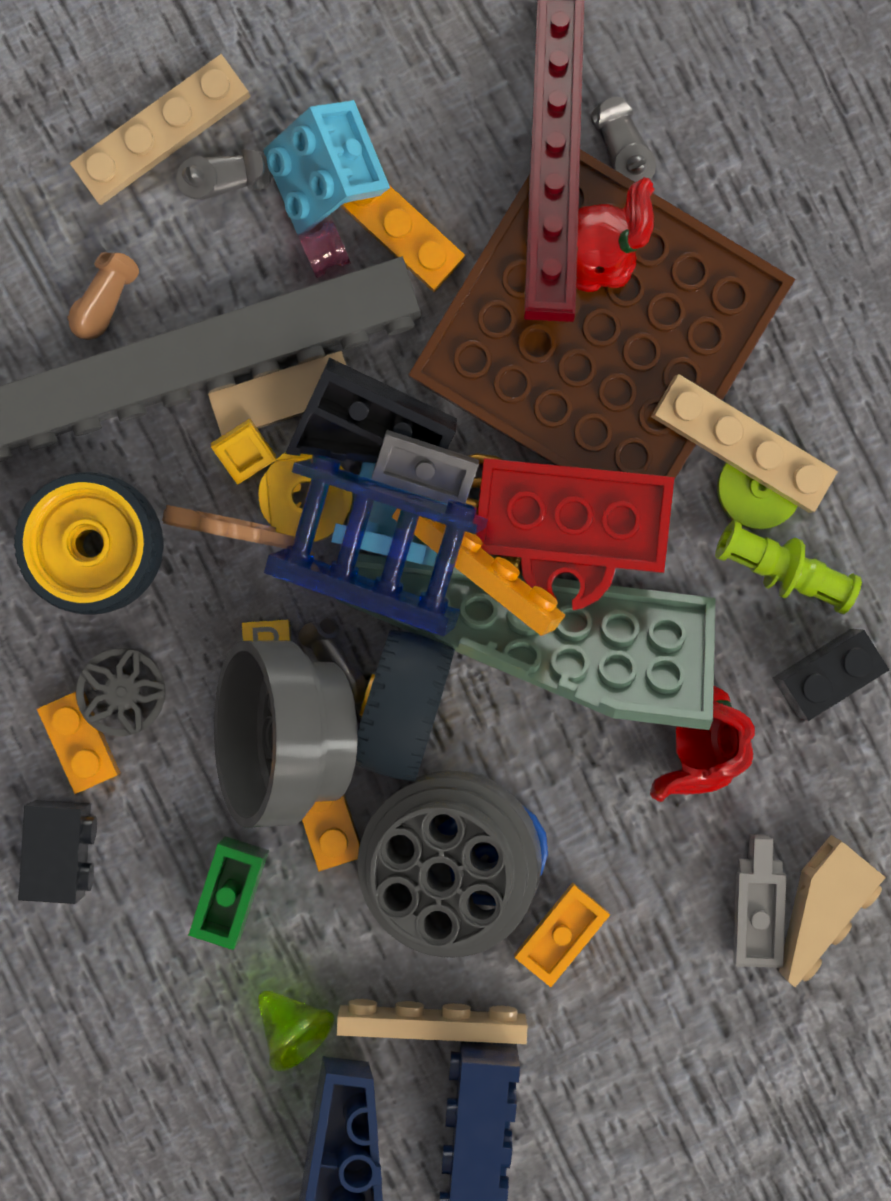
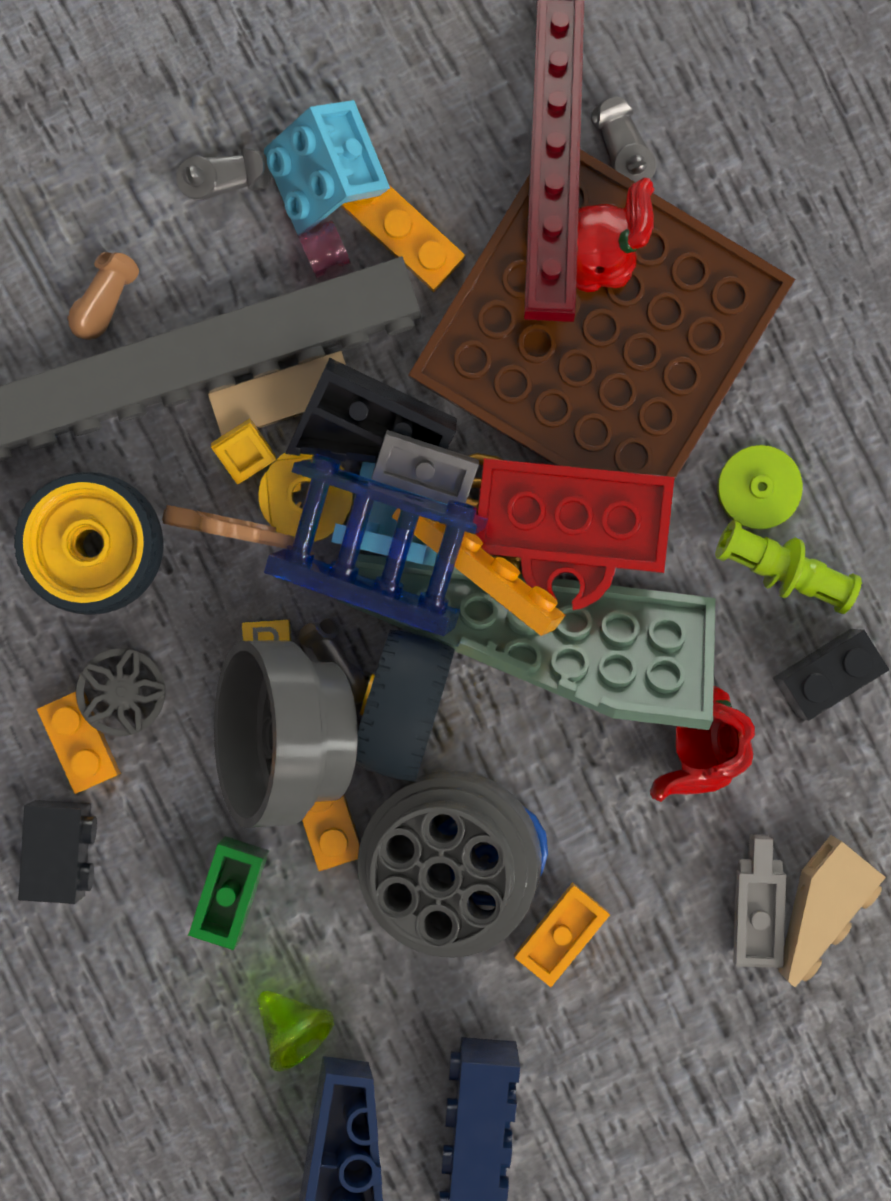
tan plate [70,54,251,205] -> none
tan plate [337,999,528,1044] -> none
tan plate [651,374,838,513] -> none

